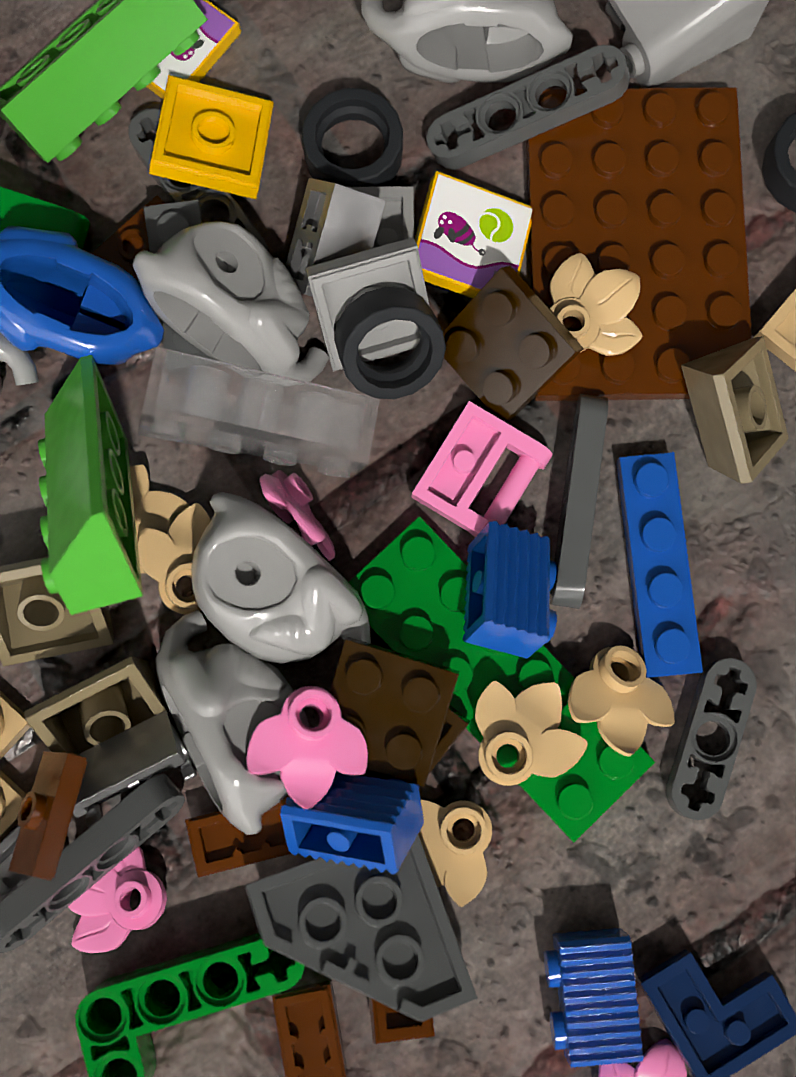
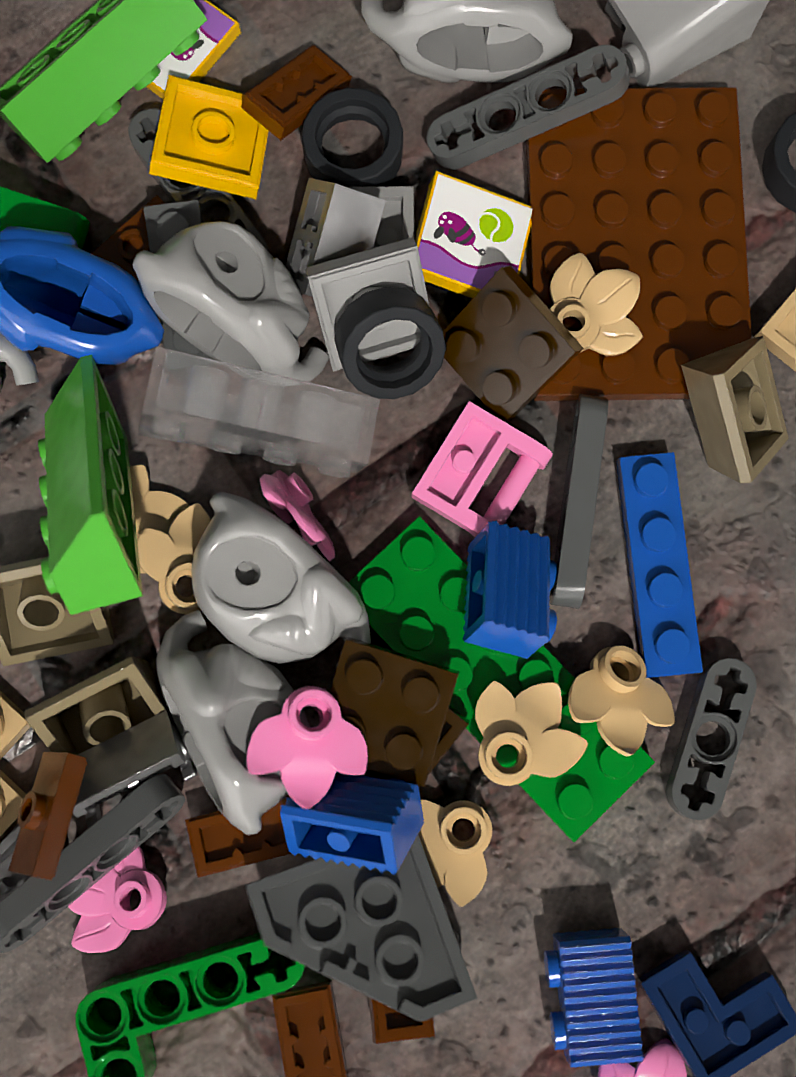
none -> reddish brown plate [241,45,352,141]

